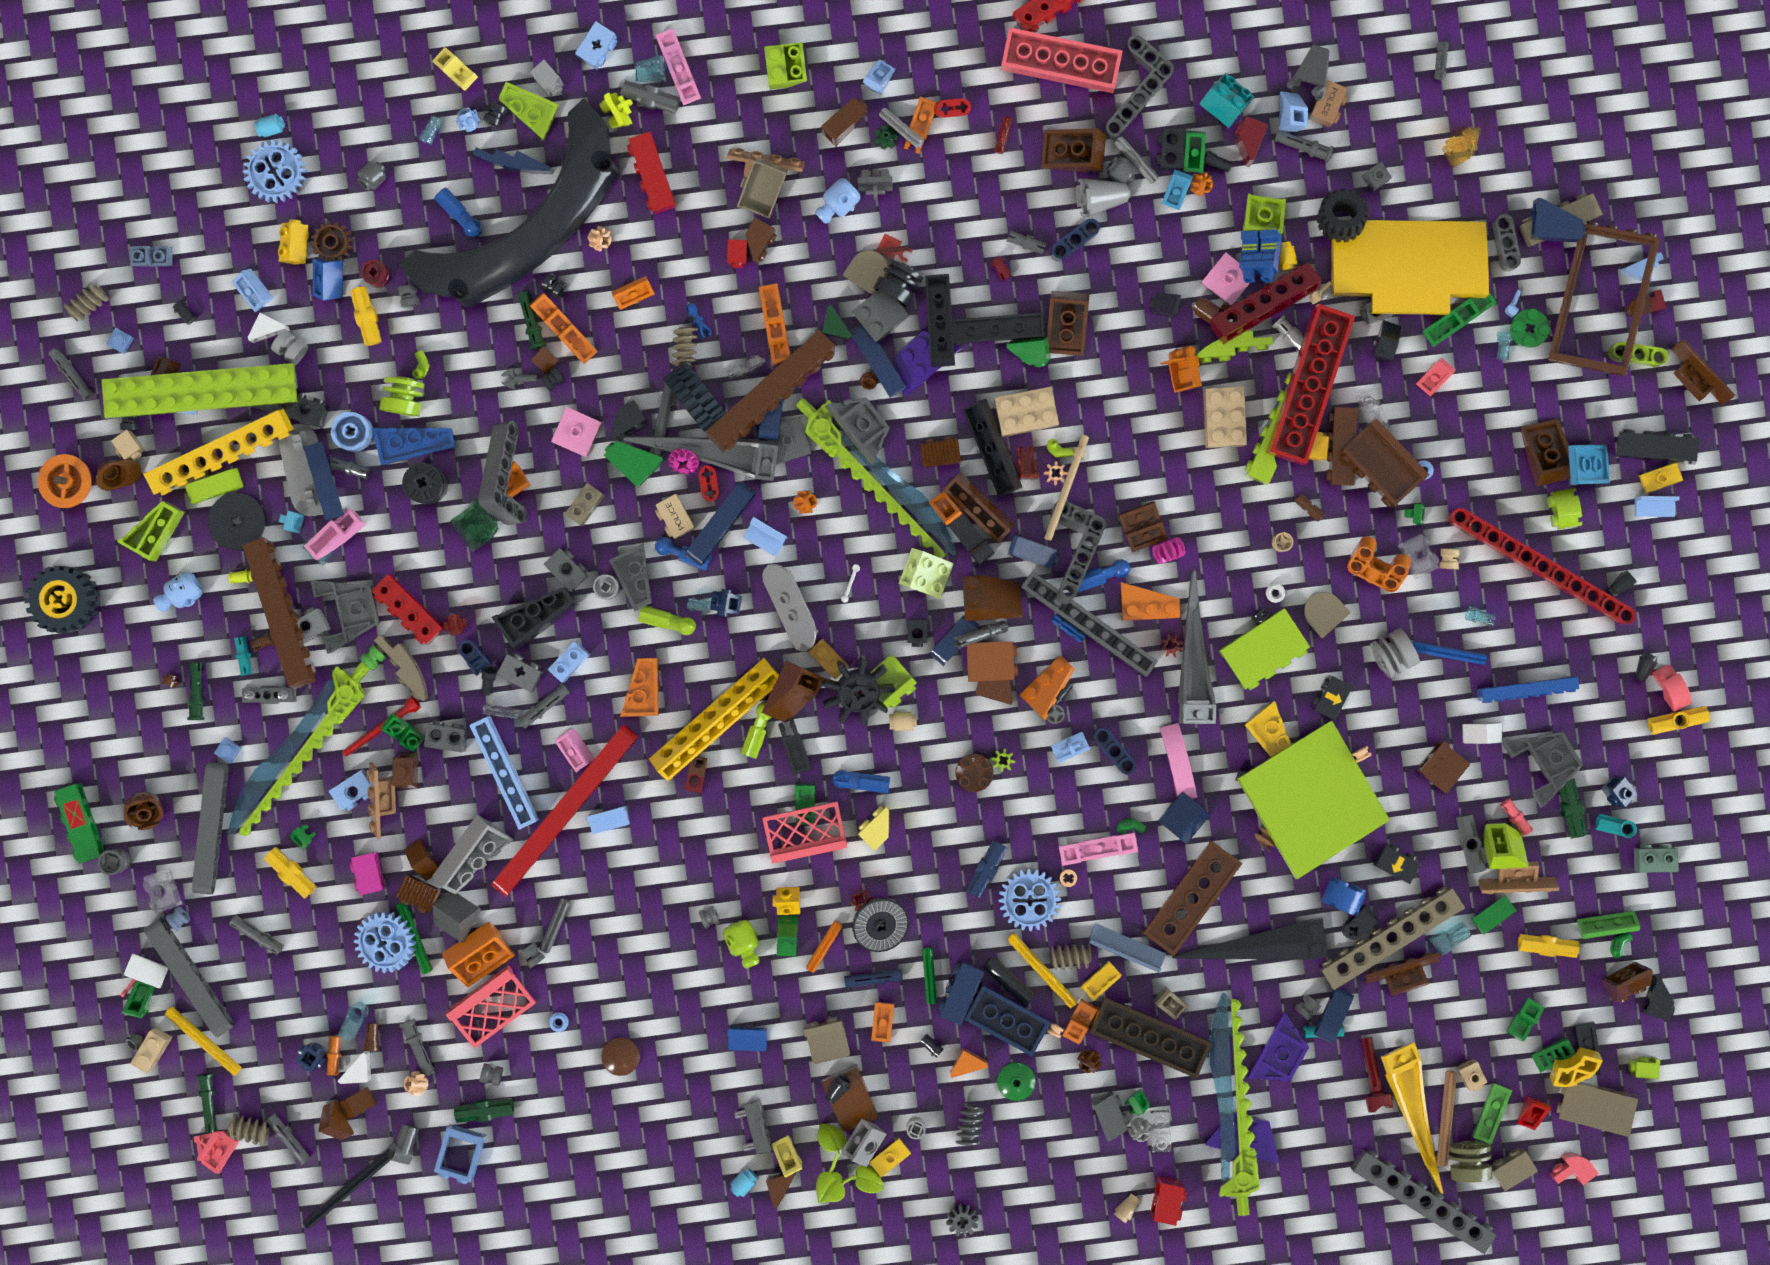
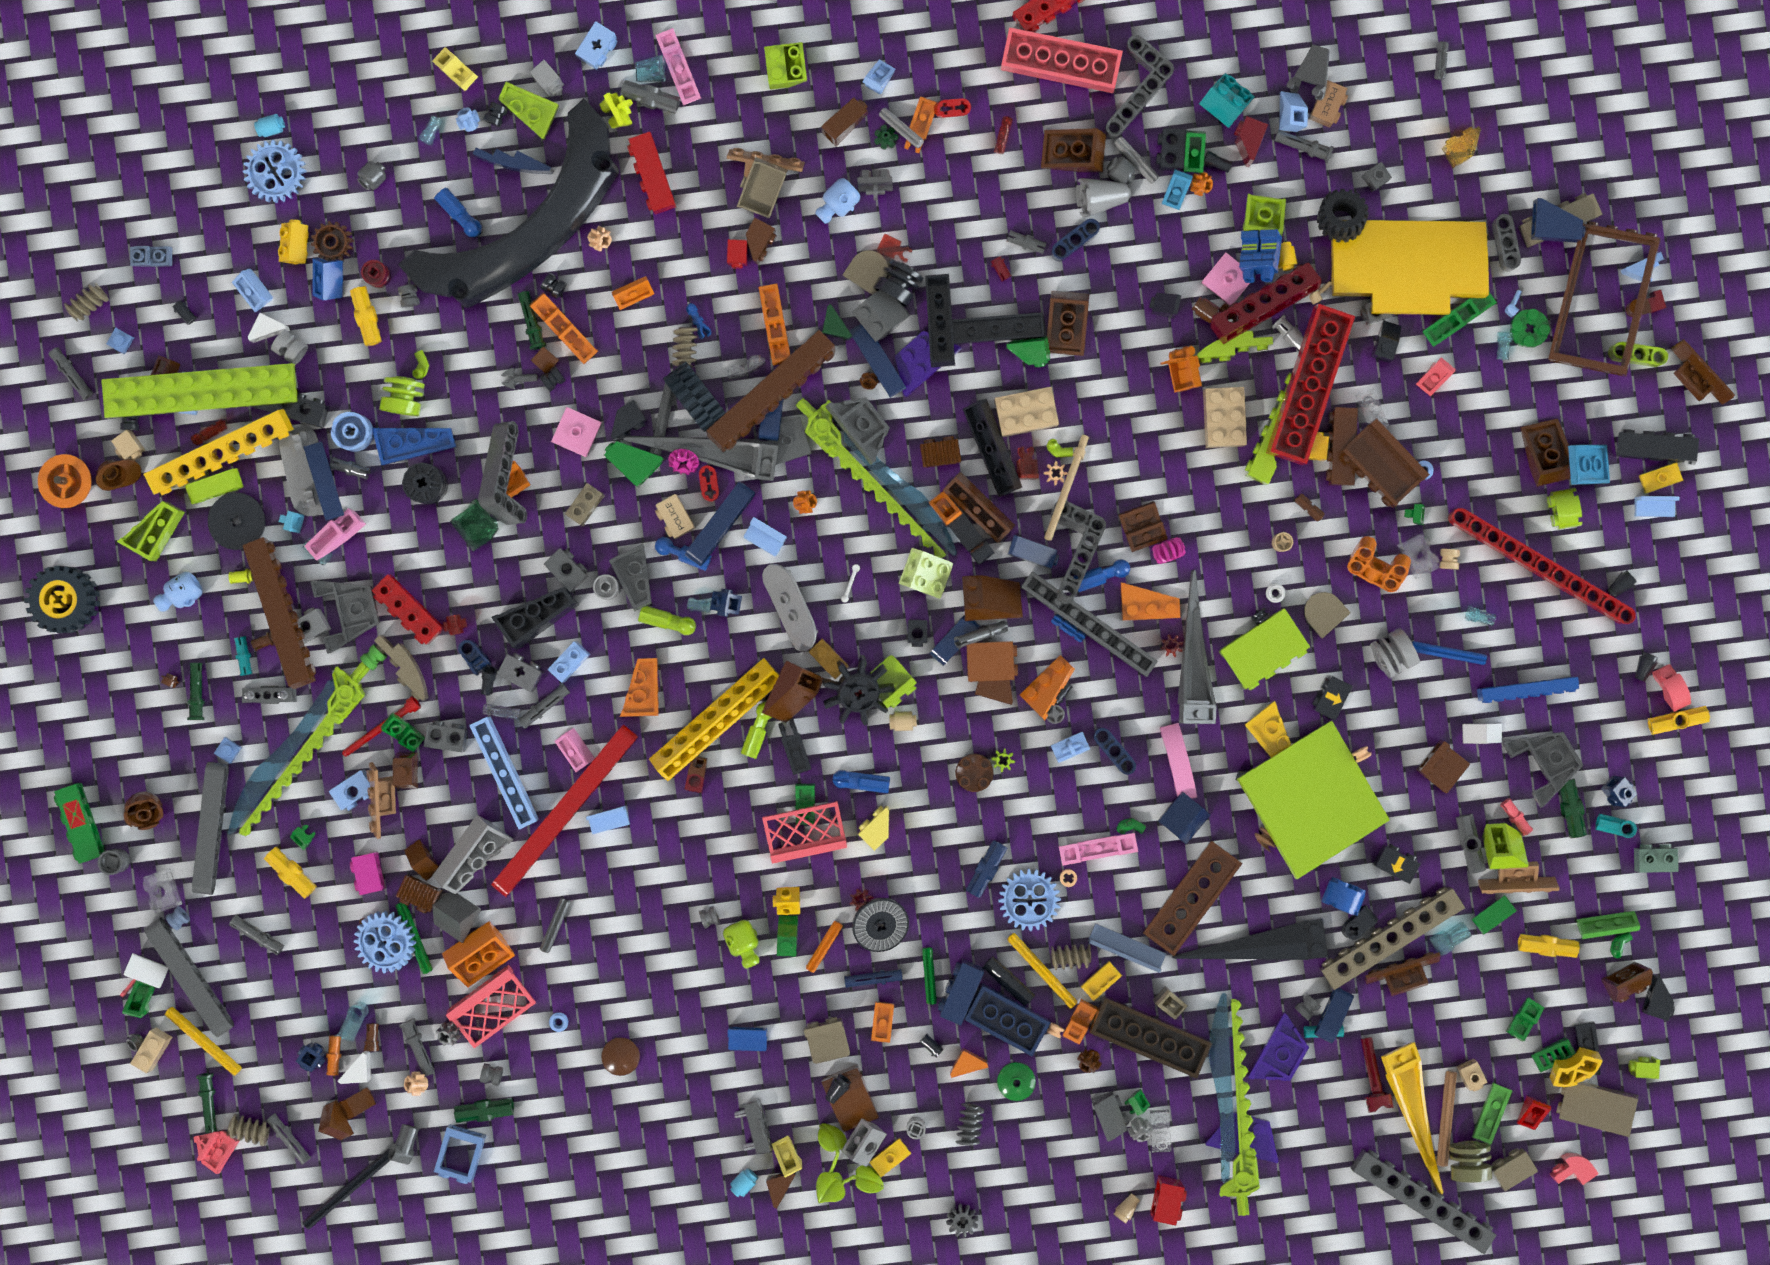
dark grey wheel [518,942,545,969] -> none
none -> clear red axle [190,420,227,445]
none -> dark grey gear [436,1022,461,1046]

